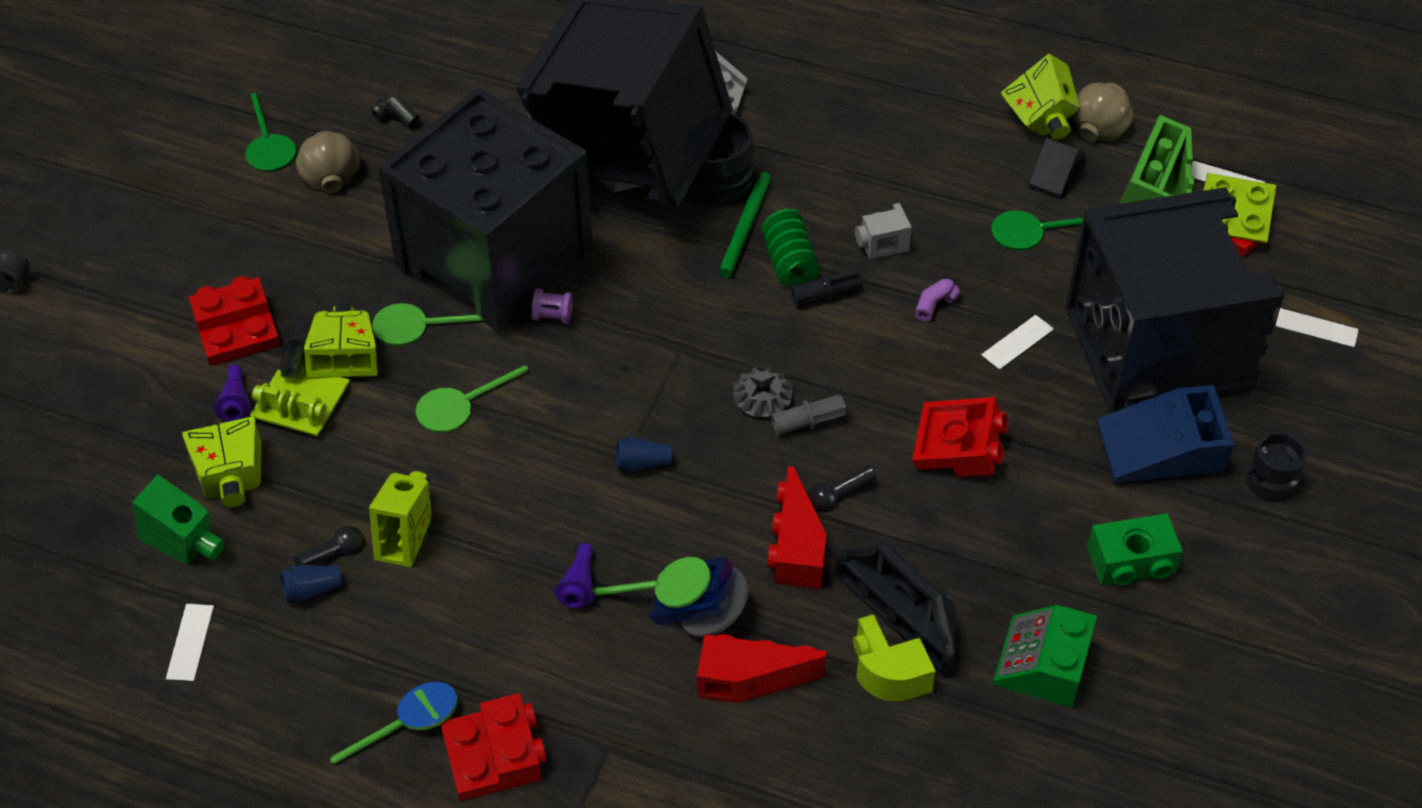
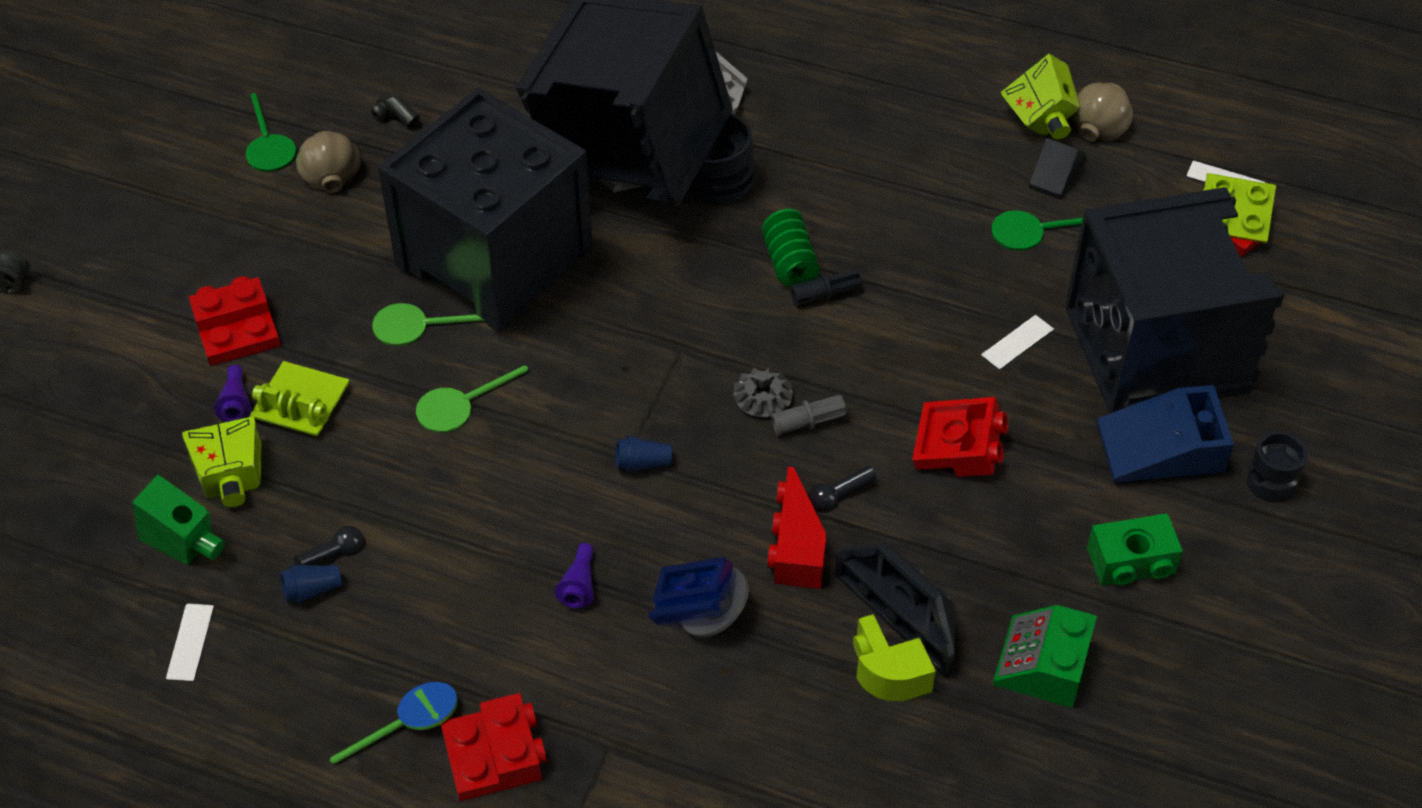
black axle [278,320,311,379] -> none
lime torso [304,303,377,377] -> none
lime torso [369,471,431,568] -> none
medium lavender bush [532,288,573,324] -> none
bright green piece [593,557,711,608] -> none
red slope [697,634,826,703] -> none
green bar [718,172,771,278] -> none
light grey brick [855,203,912,260] -> none
medium lavender arm [915,279,960,321] -> none
bright green wedge [1119,115,1194,204] -> none
white sticker [1276,308,1358,347] -> none

